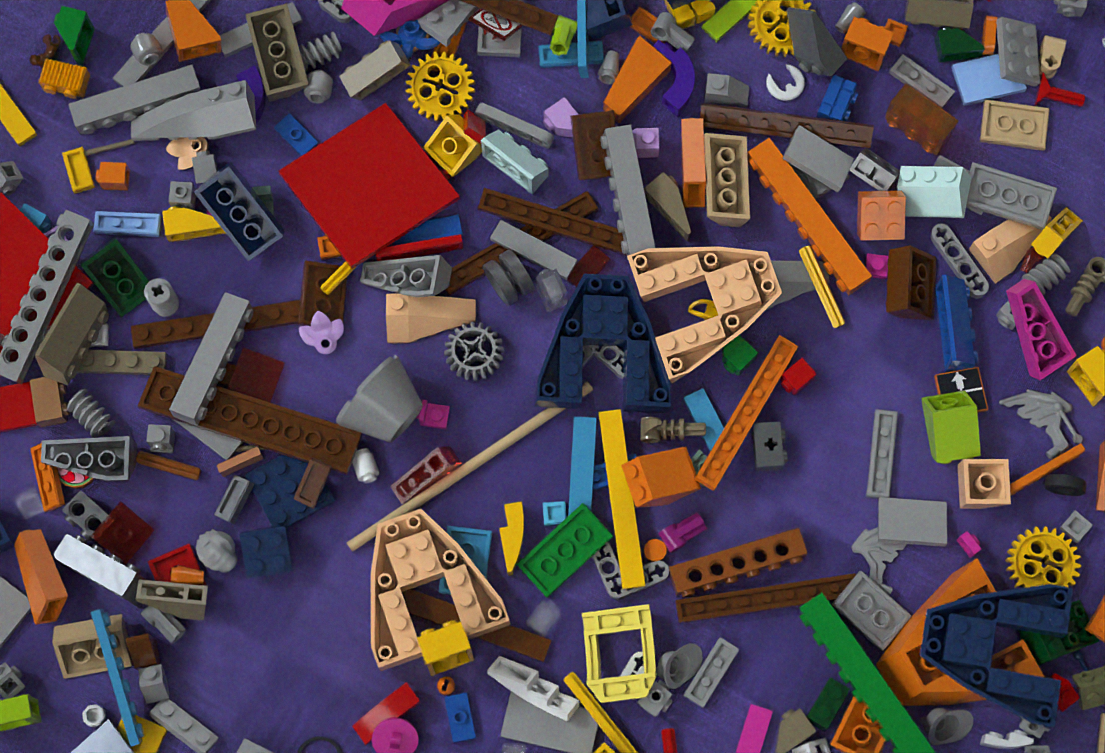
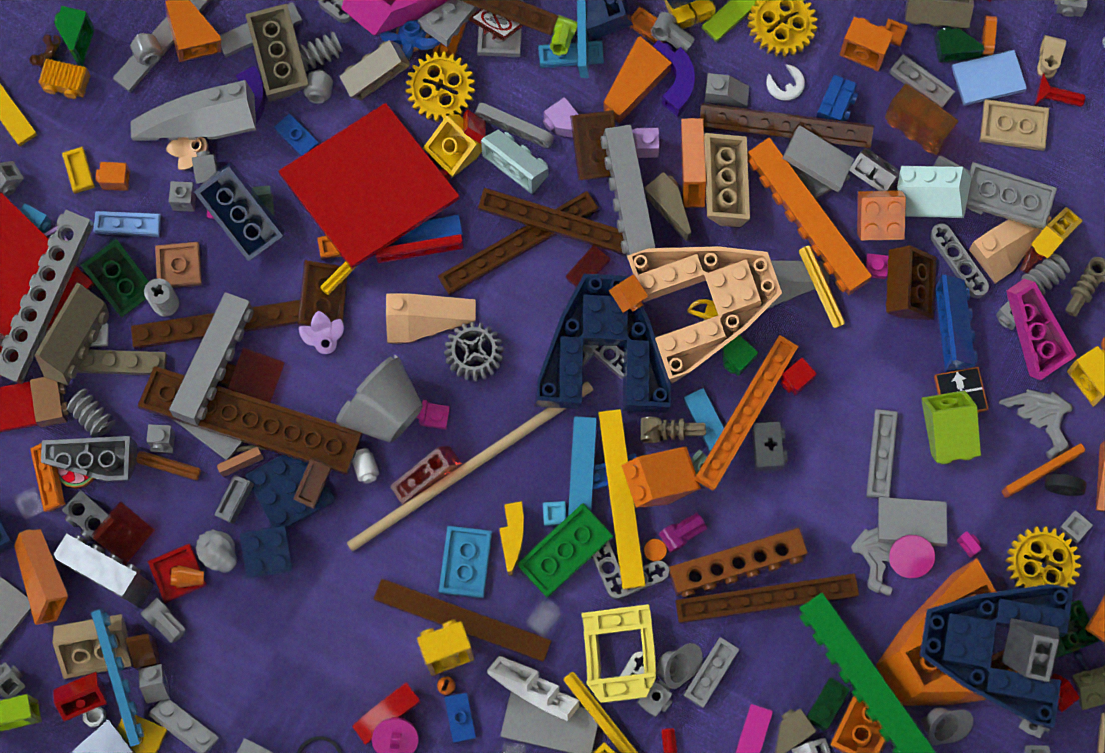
light grey brick [68,65,201,134] -> none
dark tan piece [84,139,134,157] -> none
dark tan slope [136,579,208,620] -> none
yellow slope [162,206,226,242] -> none
light grey wedge [360,255,452,298] -> none
light nougat piece [371,509,510,671] -> none
flat silver wheel [483,249,535,306] -> none
light grey tile [490,220,577,280] -> none
clear brick [536,268,567,313] -> none
light grey cone [598,51,619,84] -> none
dark grey slope [786,7,847,76] -> none
light grey tile [831,571,912,651] -> none
light grey cone [835,2,866,34] -> none
light nougat slope [958,459,1011,509] -> none
white slope [980,730,1034,749] -> none
light grey plate [996,17,1040,87] -> none
light grey hinge [1053,402,1083,444] -> none
none -> red brick [53,672,107,721]
none -> nougat tile [155,242,202,288]
none -> orange brick [609,274,648,313]
none -> dark pink piece [889,535,935,578]
none -> flat silver slope [1002,618,1059,682]

